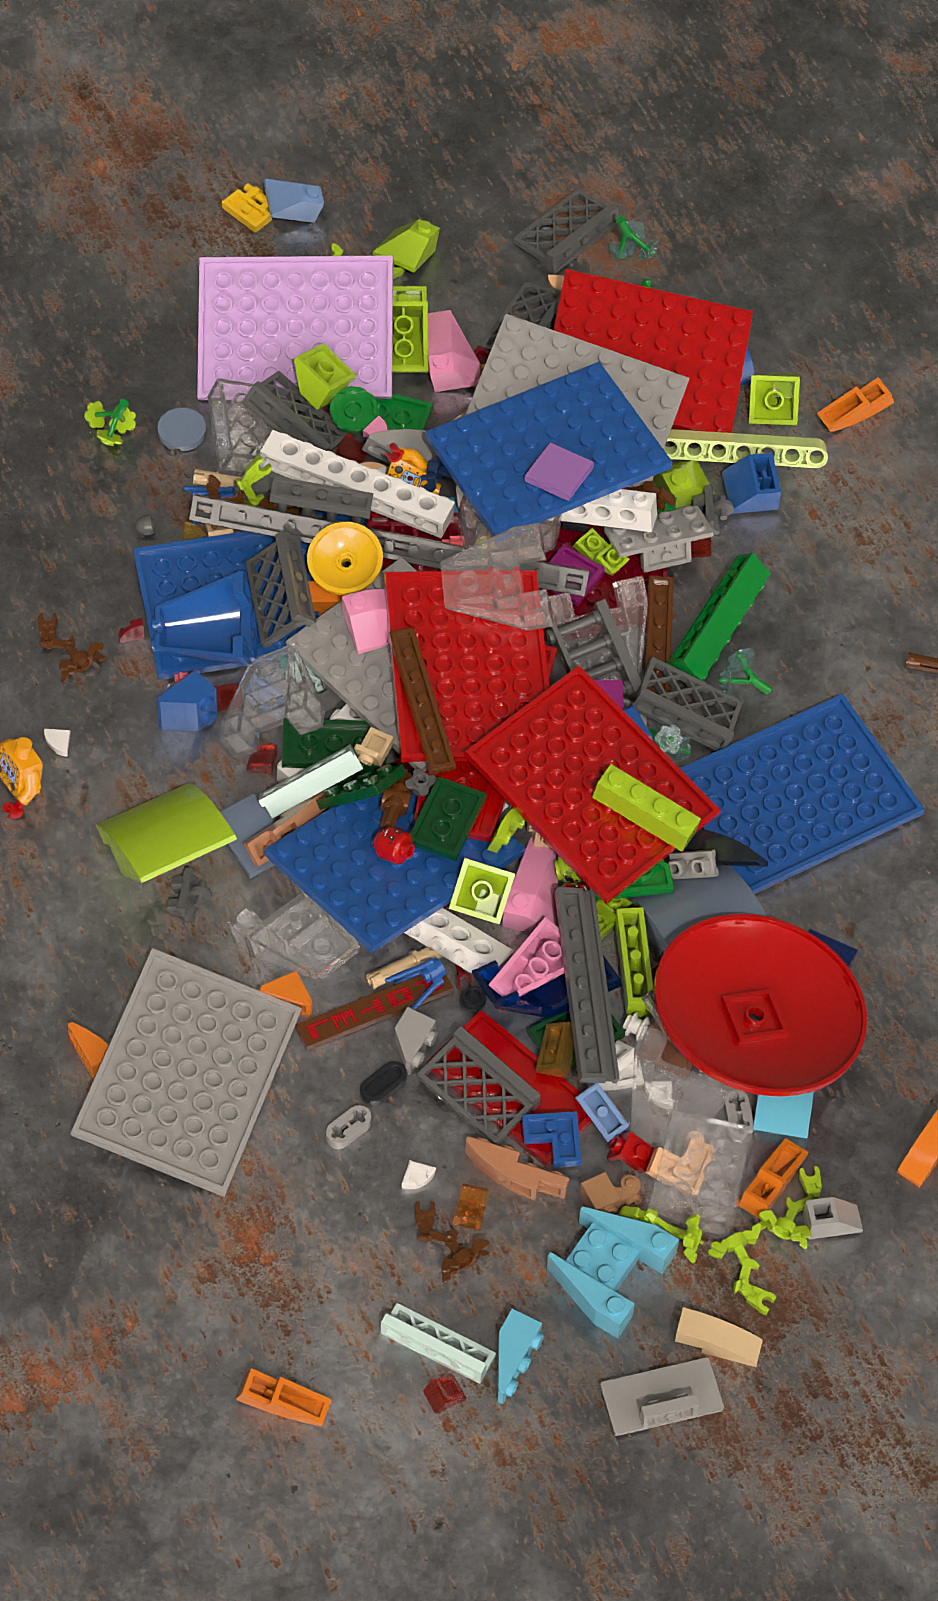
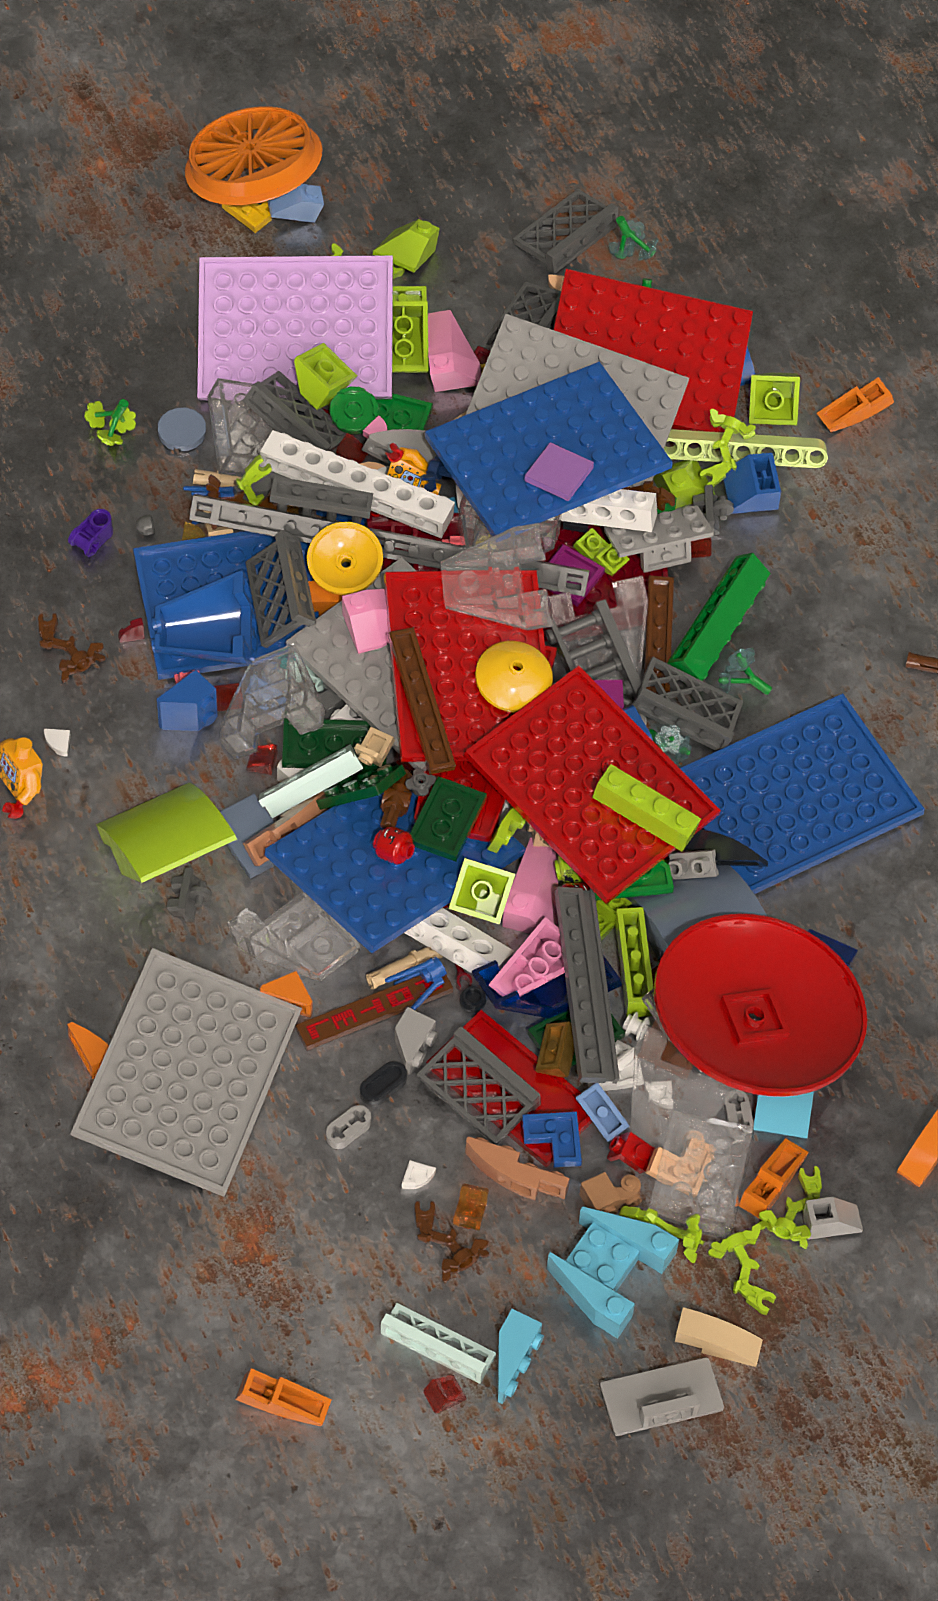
none -> dark purple piece [68,509,113,557]
none -> orange piece [185,106,322,205]
none -> yellow dish [475,641,553,713]
none -> lime piece [700,409,756,488]

